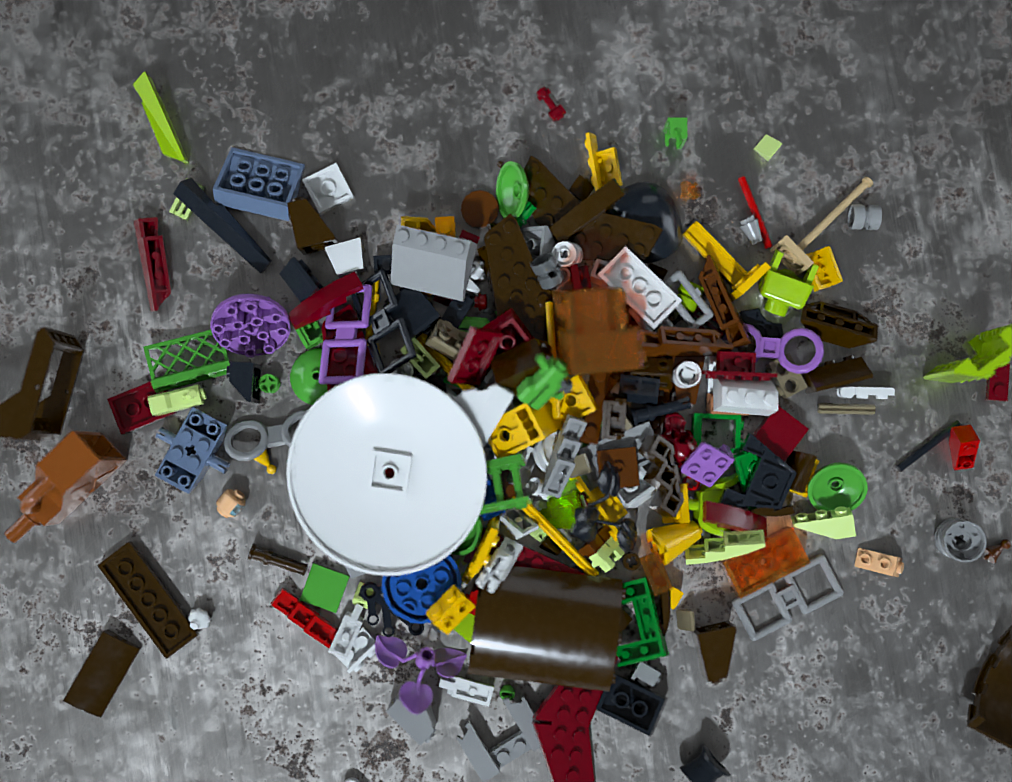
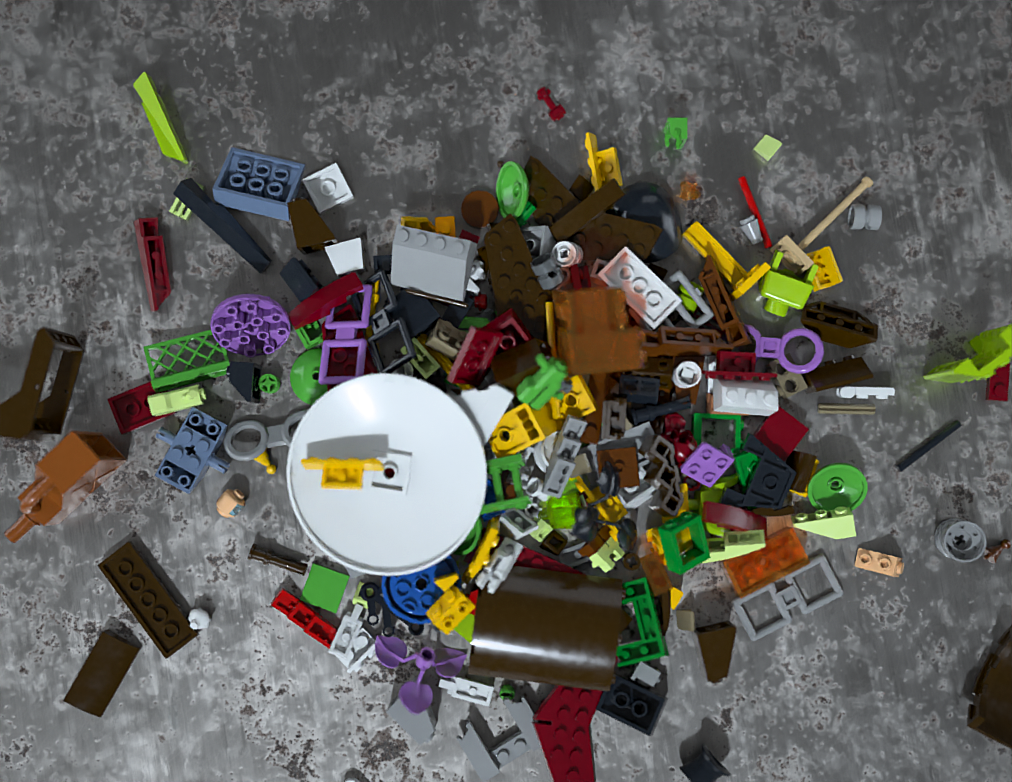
yellow axle [512,495,599,576] -> none
black tile [739,308,784,338] -> none
red slope [949,424,980,470] -> none
none -> yellow bracket [301,457,385,490]
none -> dark brown axle [405,288,469,308]
none -> yellow slope [434,572,458,592]
none -> green window [658,511,710,575]

